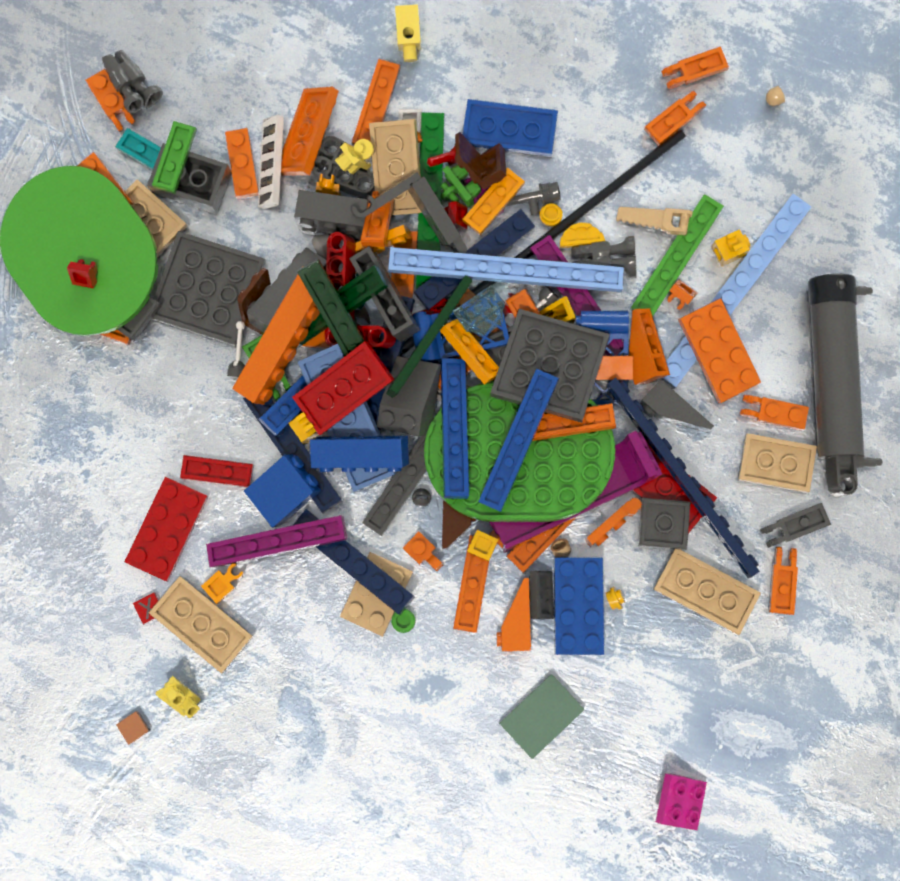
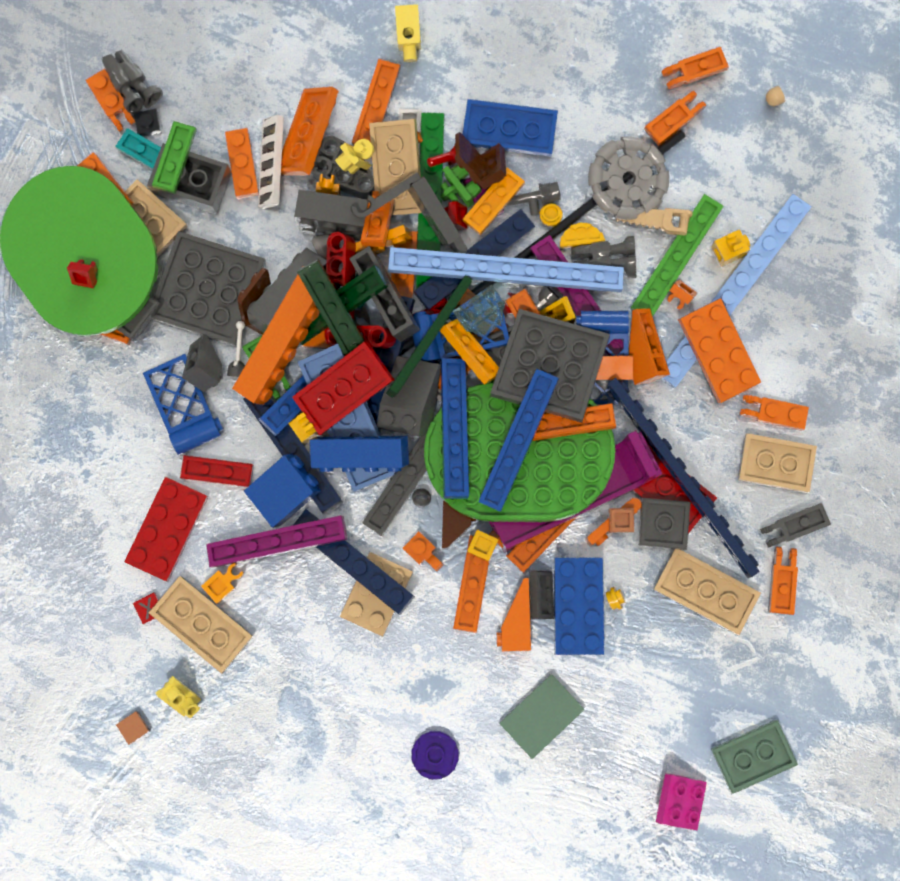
bright green tile [391,609,416,633] -> none
tan hinge [550,539,571,558] -> none
dark grey slope [640,379,714,433] -> none
dark grey piece [808,273,883,497] -> none
none -> black plate [134,109,161,137]
none -> blue piece [143,354,224,455]
none -> dark grey slope [182,334,222,392]
none -> dark purple tile [411,731,459,780]
none -> light grey plate [588,136,669,220]
none -> nougat tile [608,508,634,533]
none -> sand green tile [711,720,798,794]

